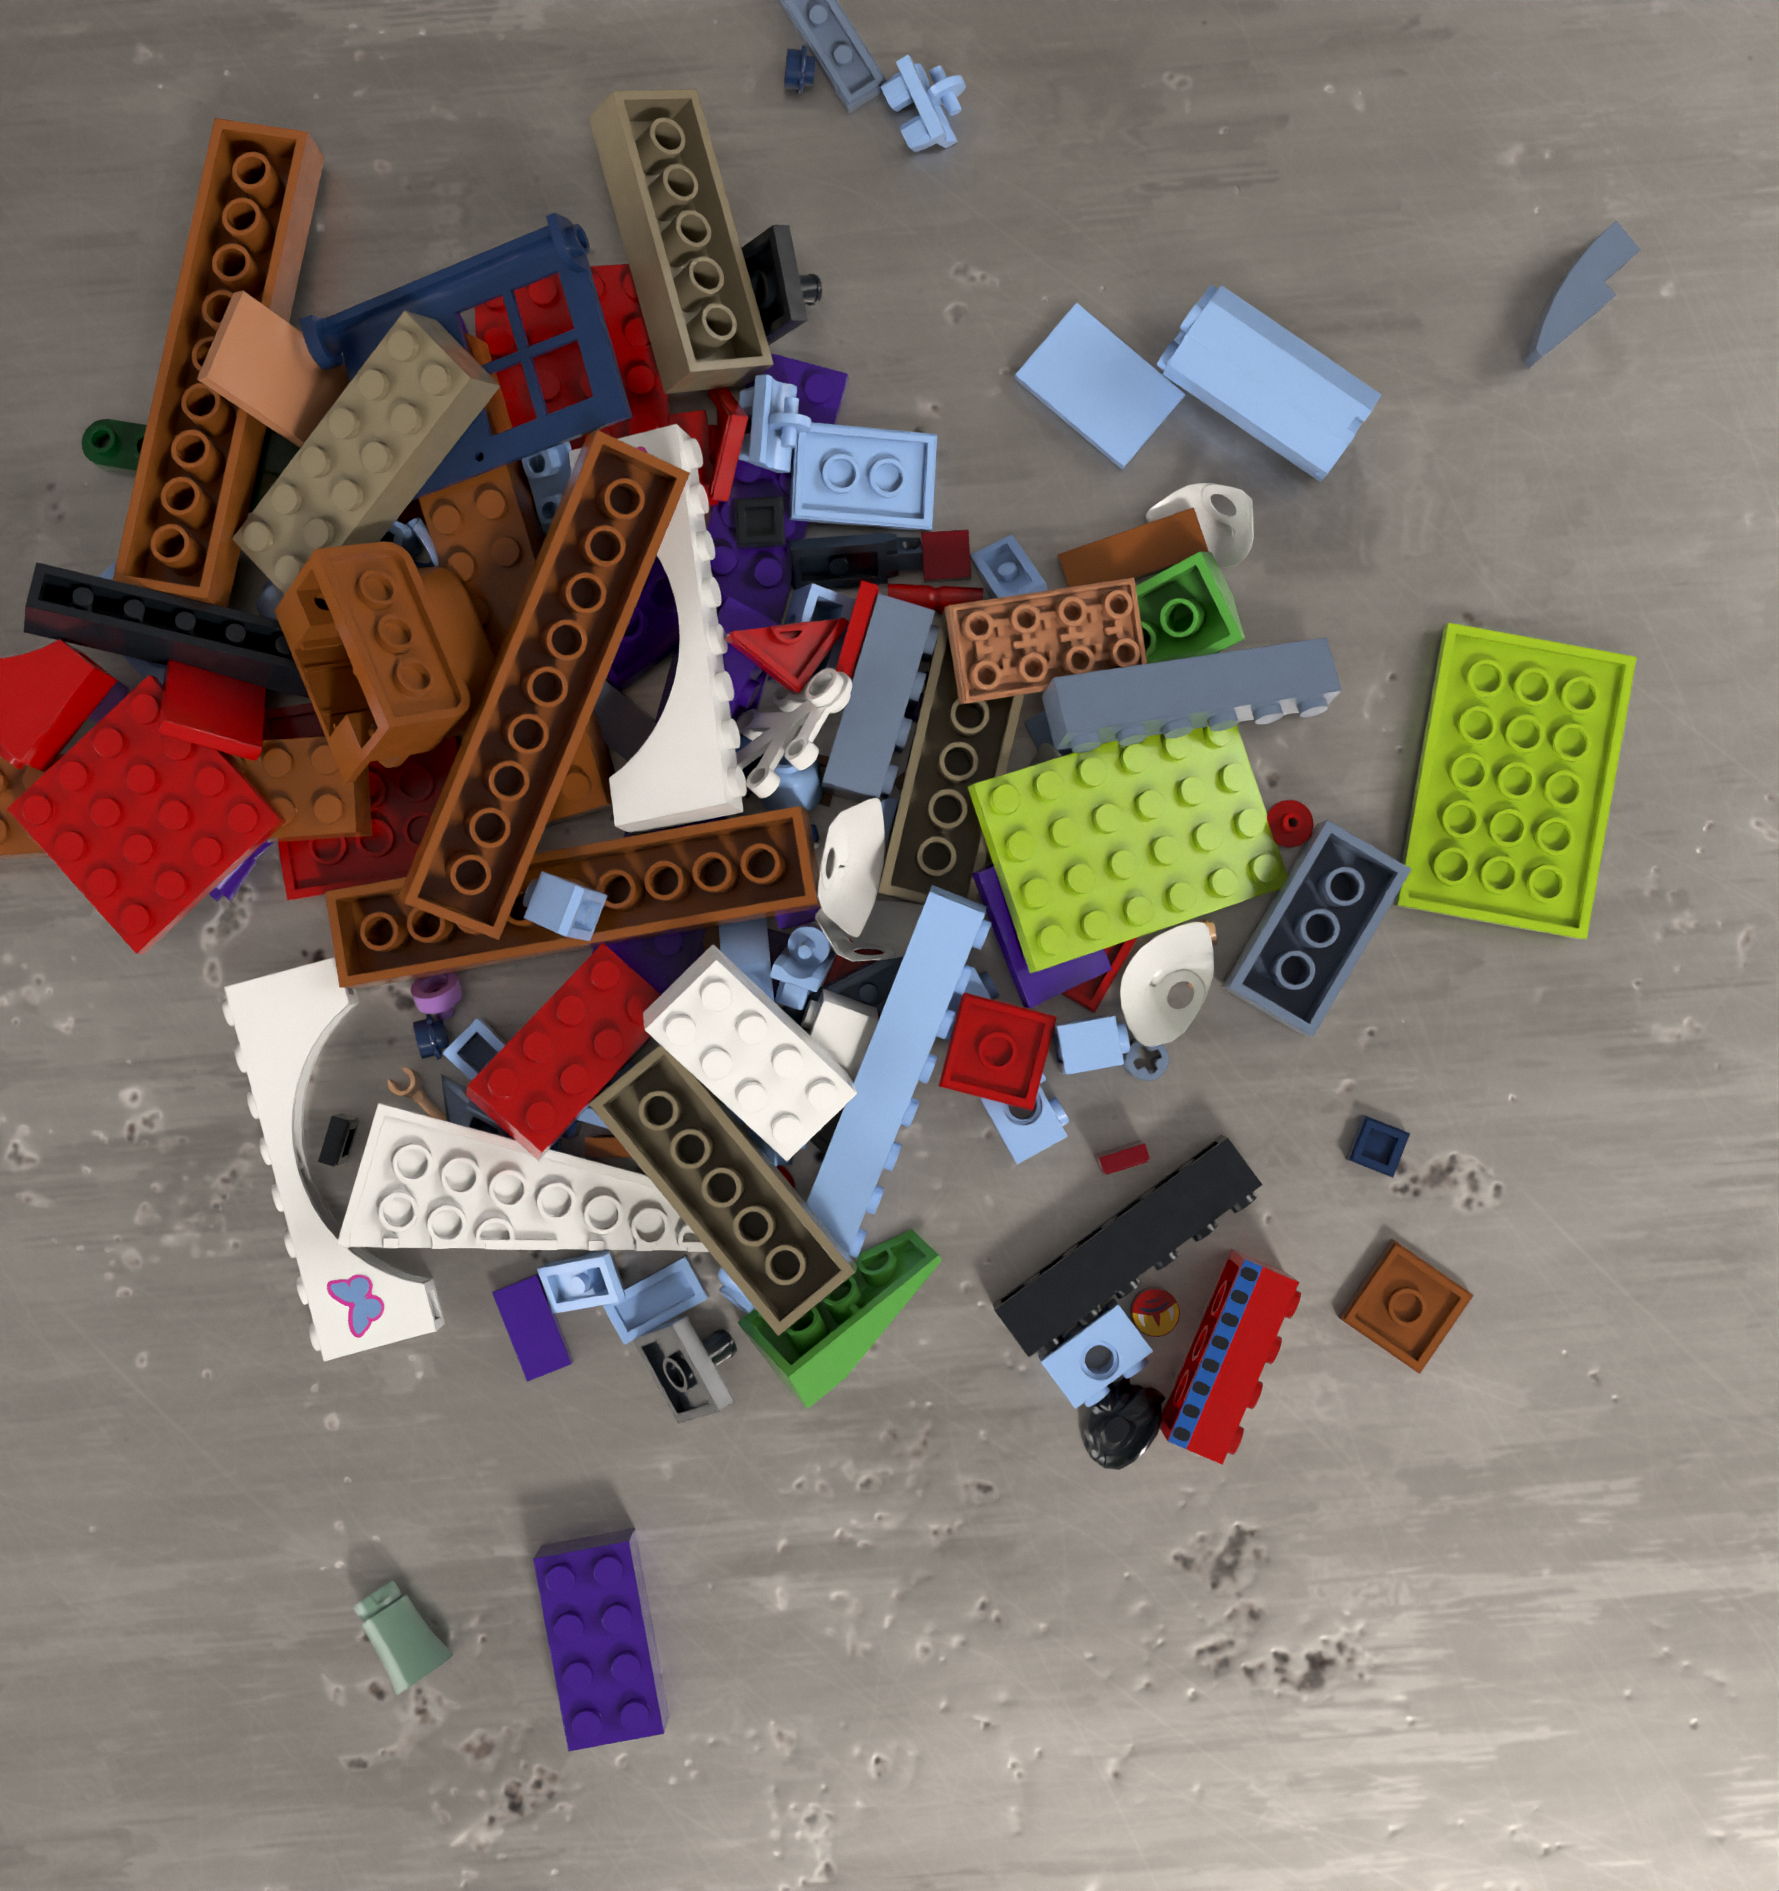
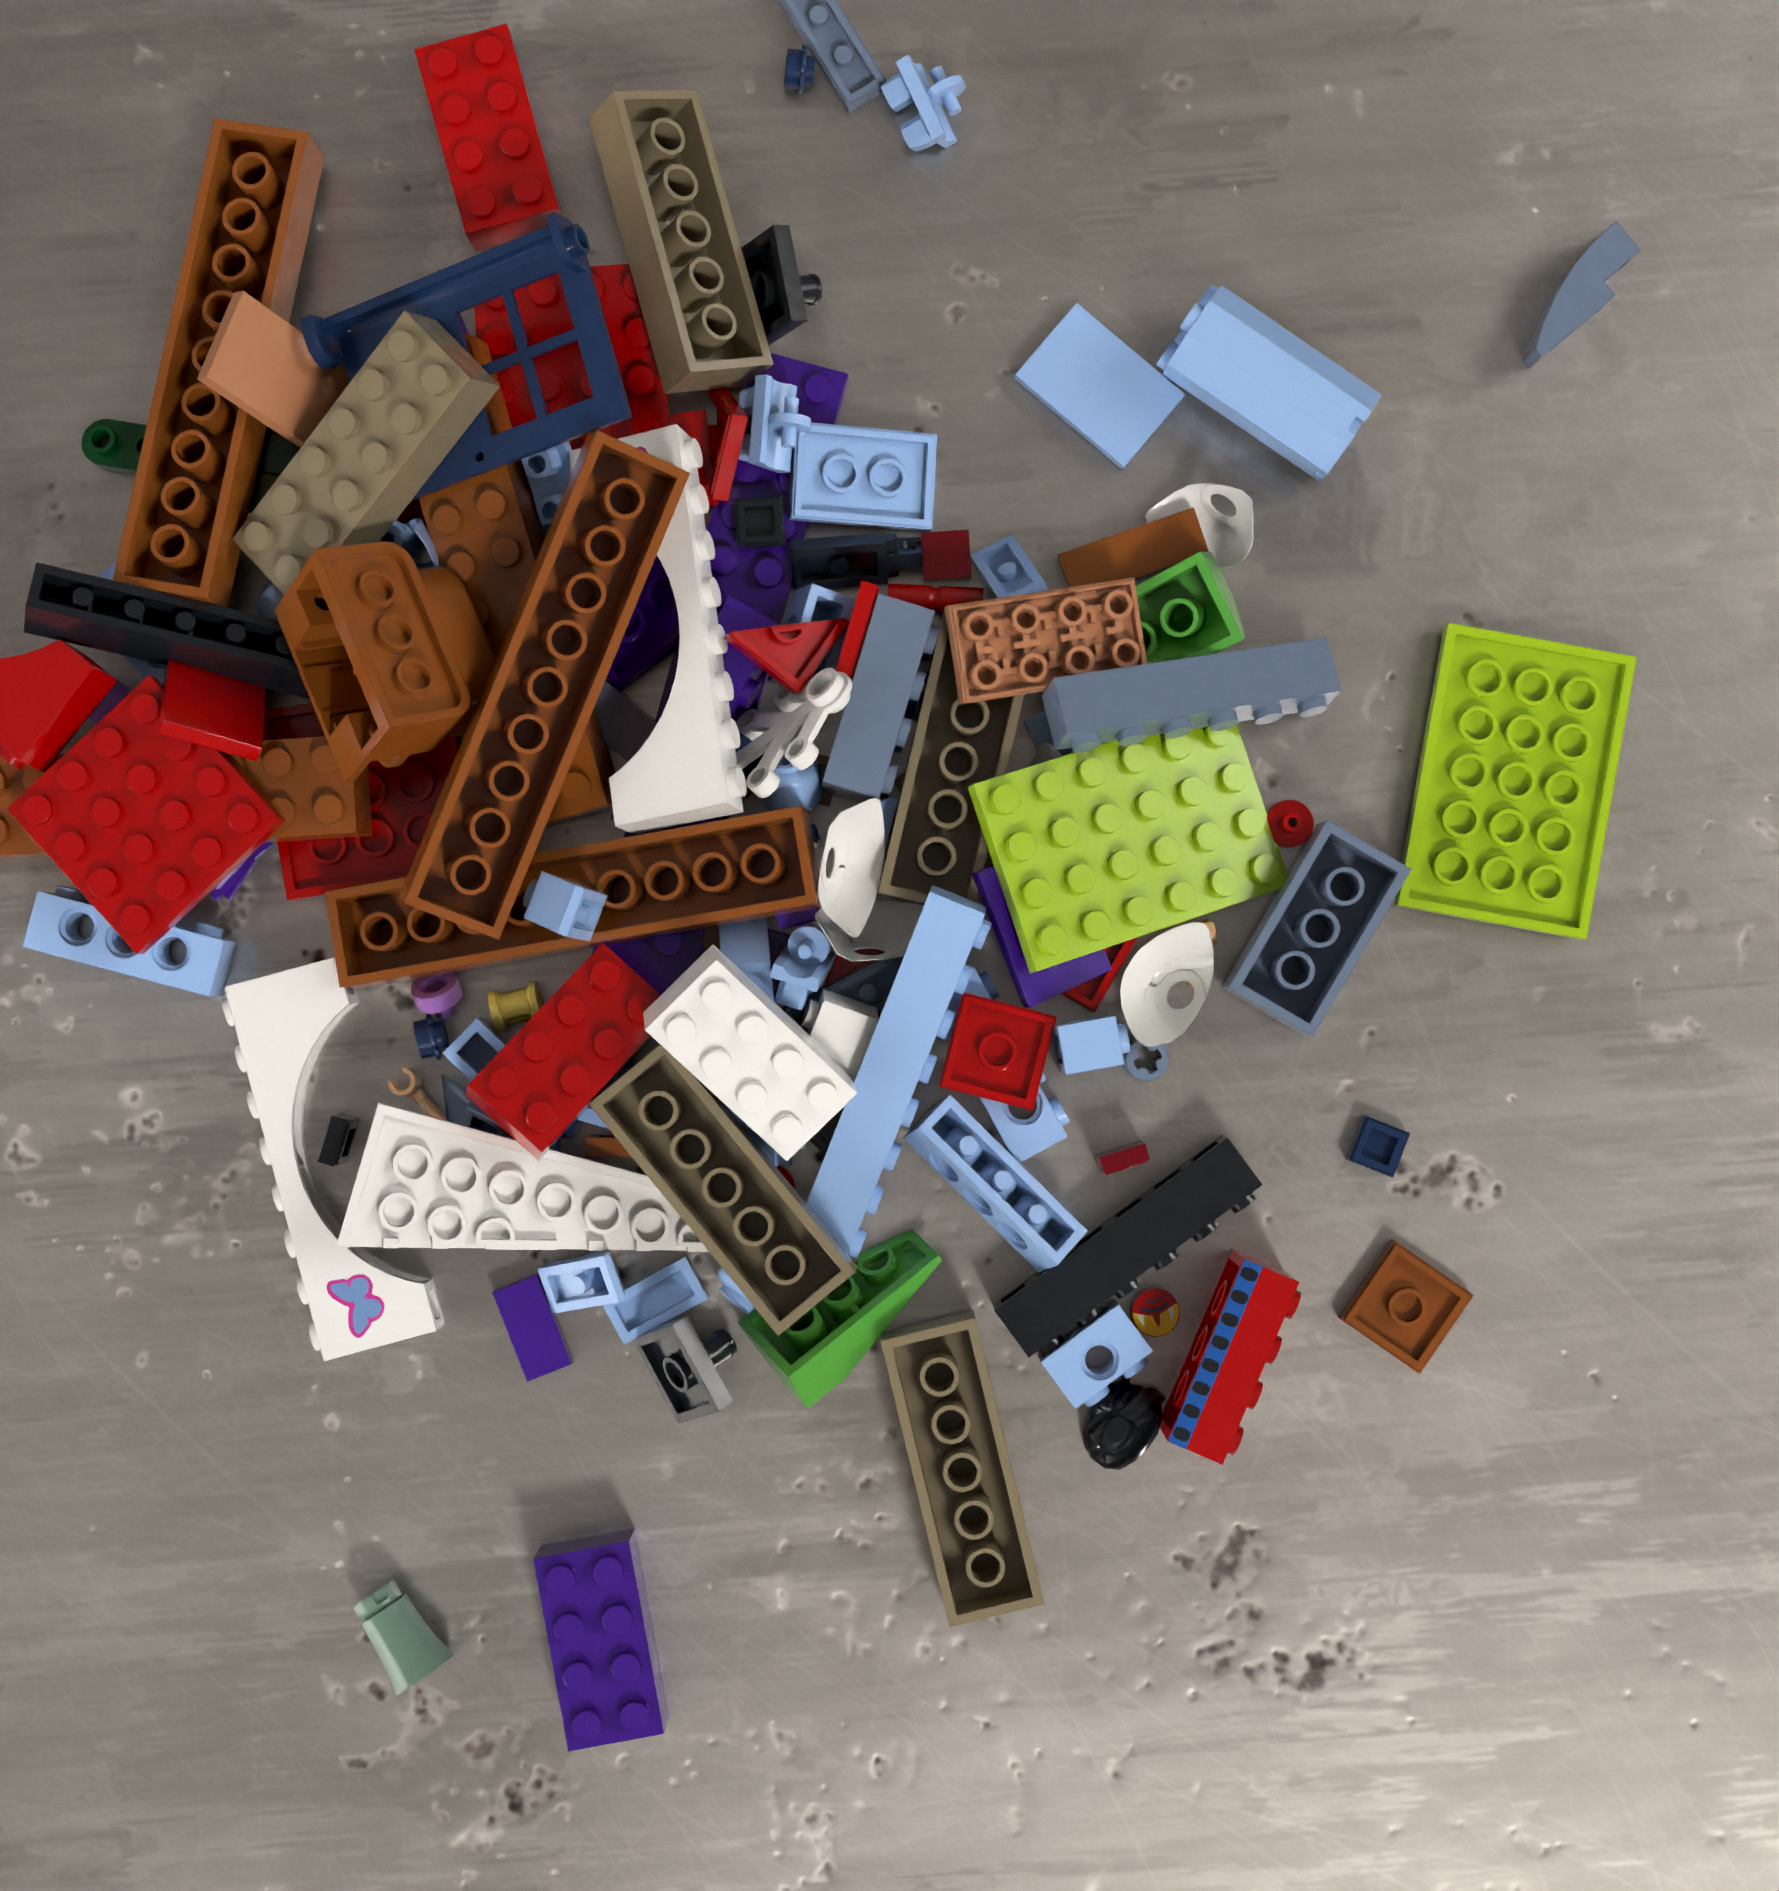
none -> light blue brick [22,885,237,997]
none -> red brick [414,23,563,252]
none -> light yellow bush [488,981,544,1032]
none -> dark tan brick [880,1310,1045,1627]
none -> light blue brick [903,1095,1088,1272]

